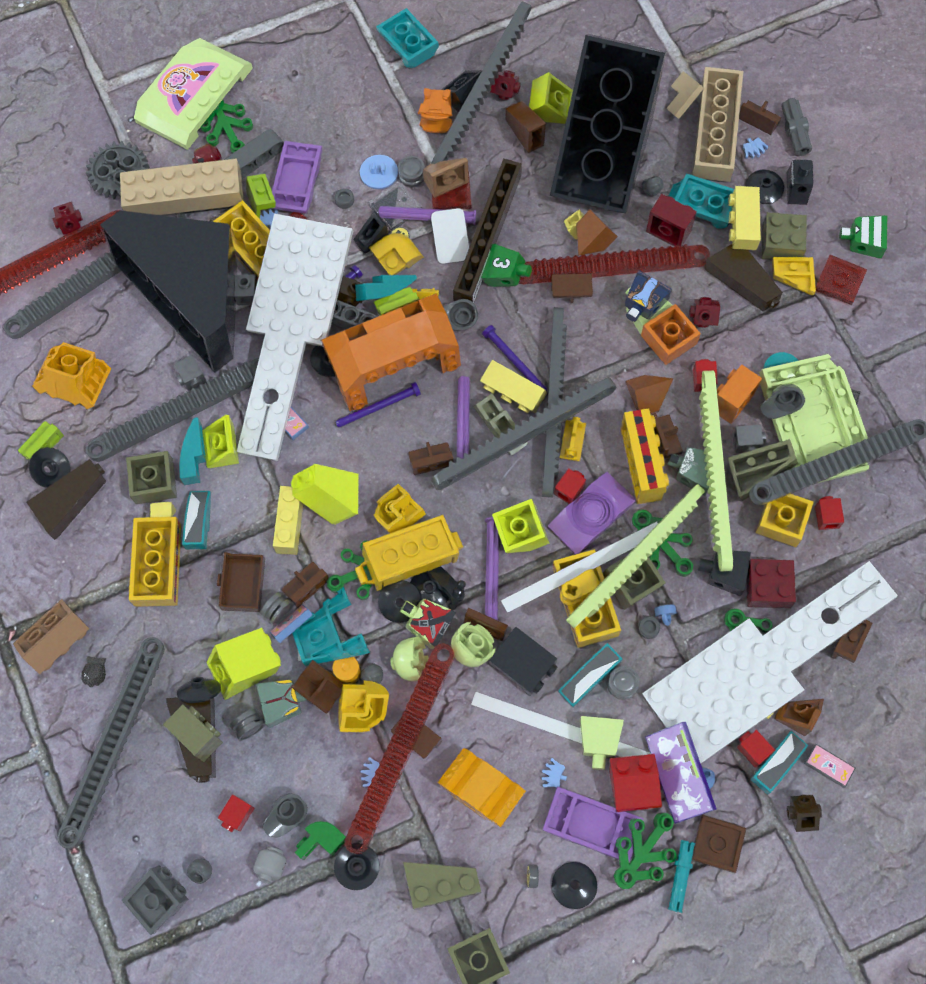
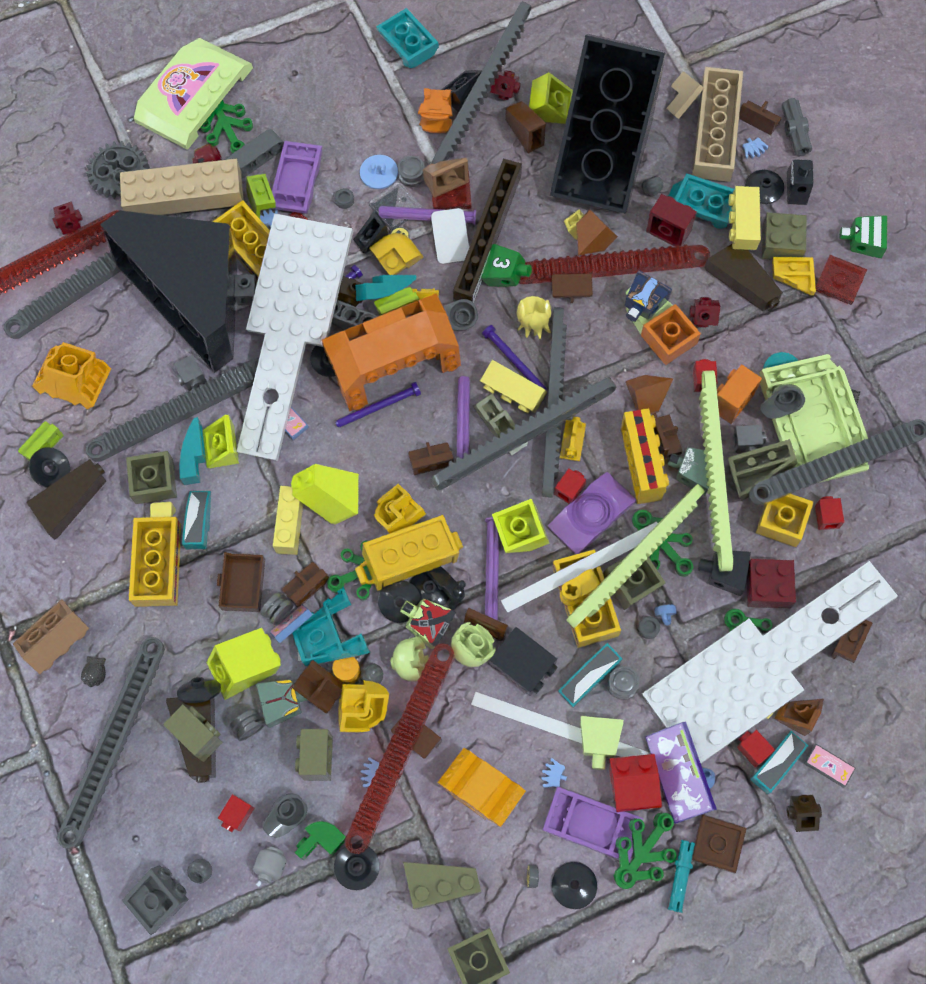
none -> olive brick [295,729,333,781]
none -> light yellow hair [516,296,551,339]

